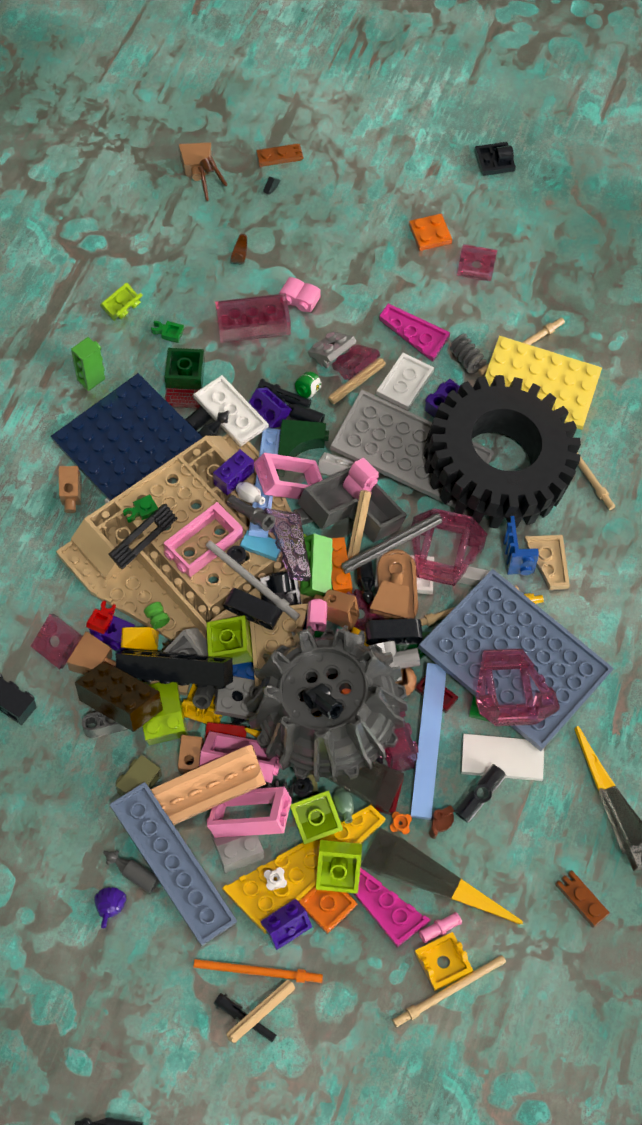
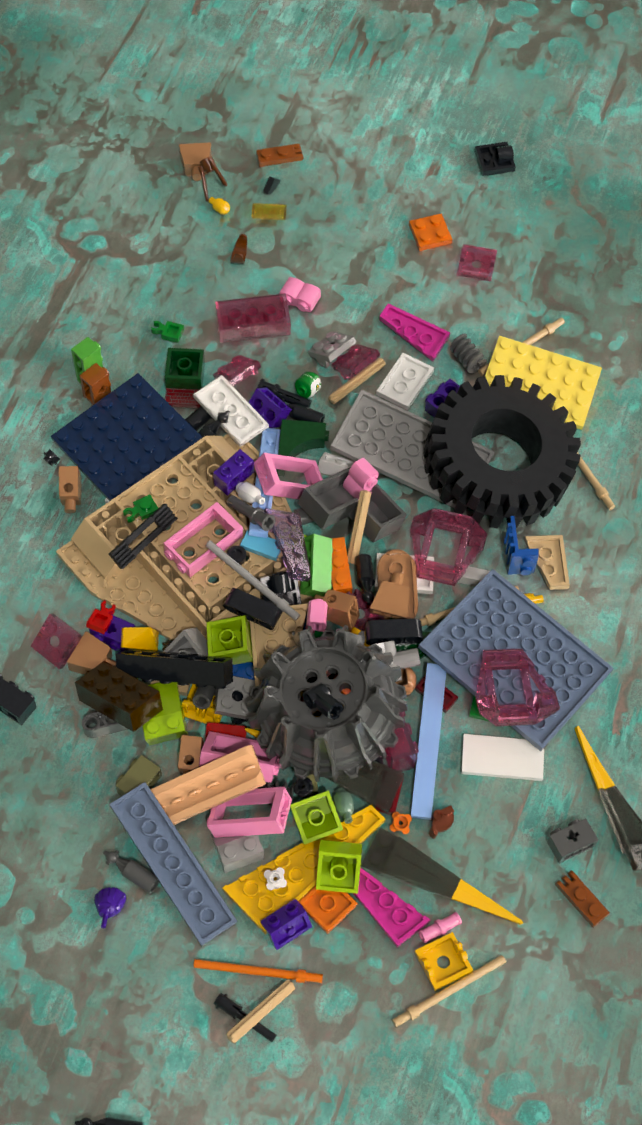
lime bracket [100,282,143,321] -> none
bright green wheel [144,602,170,629] -> none
dark grey axle [341,513,443,574] -> none
black piece [454,764,507,823] -> none
none -> black plate [43,449,60,466]
none -> dark orange brick [79,363,111,405]
none -> yellow cylinder [209,197,230,215]
none -> clear pink piece [213,355,261,387]
none -> clear yellow tile [252,203,287,220]
none -> dark grey brick [547,818,598,864]

